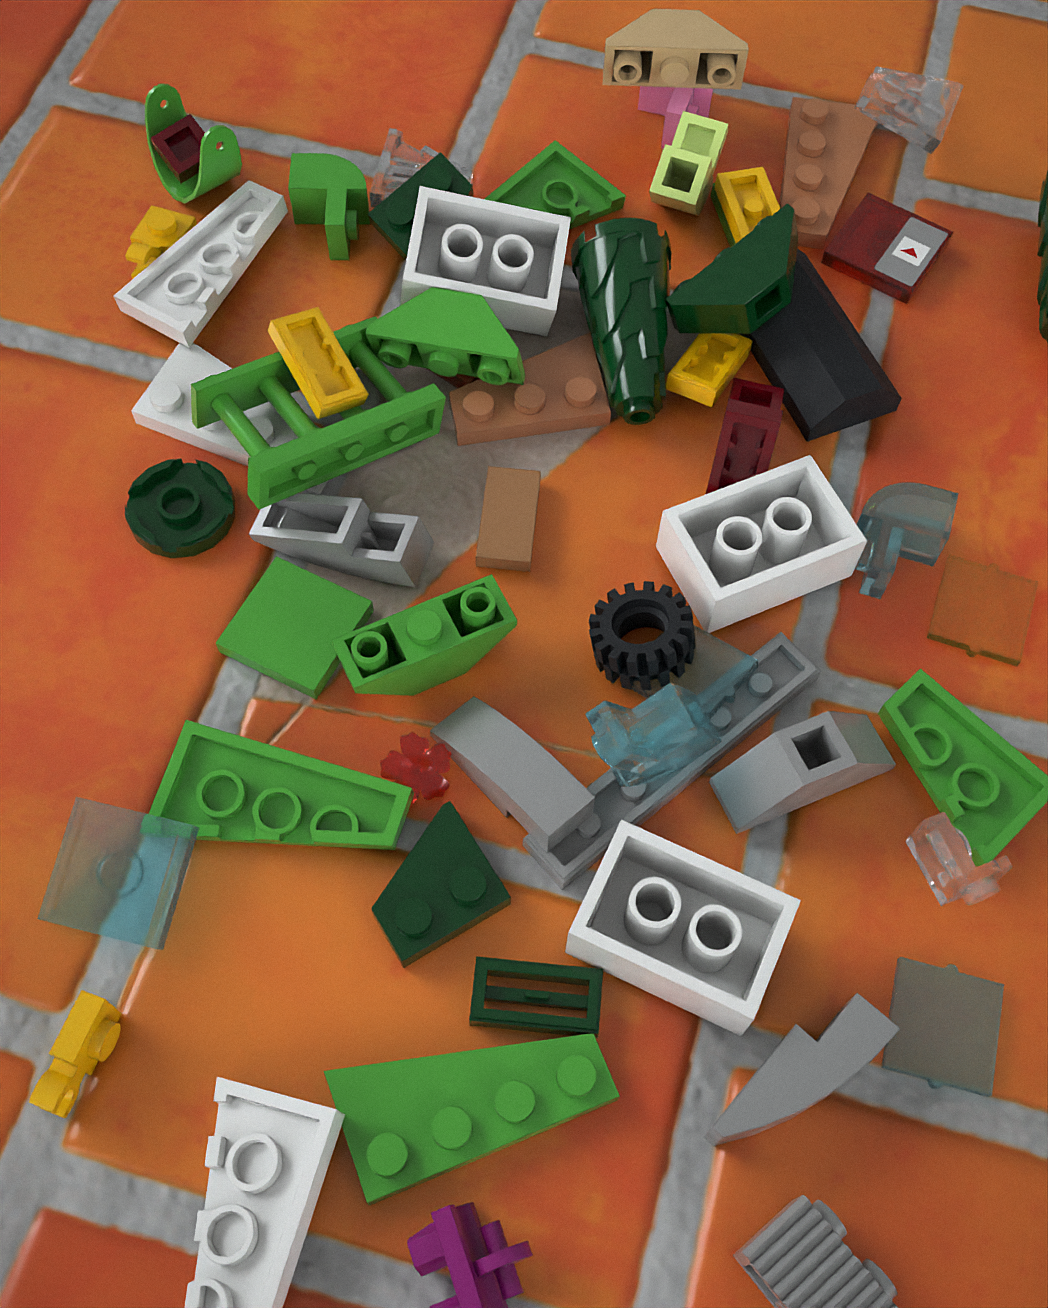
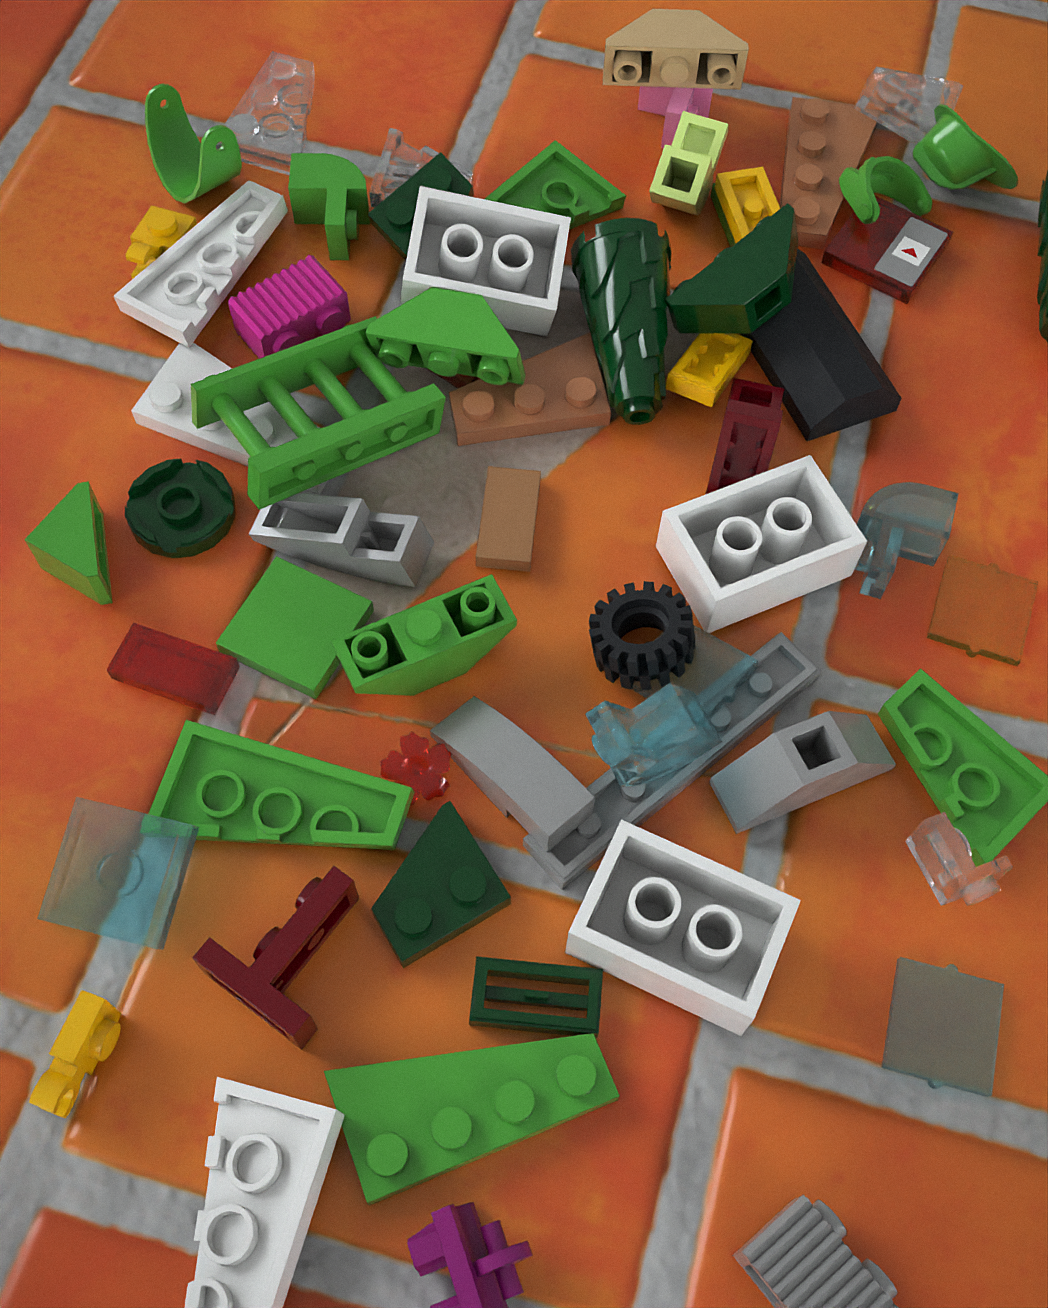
dark red plate [151,114,217,184] -> none
yellow plate [268,307,369,419] -> none
light grey slope [704,993,900,1146] -> none
none -> bright green slope [24,481,113,605]
none -> clear red tile [106,622,240,716]
none -> dark red bracket [192,866,359,1050]
none -> clear wing [216,51,315,175]
none -> dark pink brick [228,254,351,359]
none -> bright green helmet [839,156,932,224]
none -> bright green piece [912,104,1018,190]

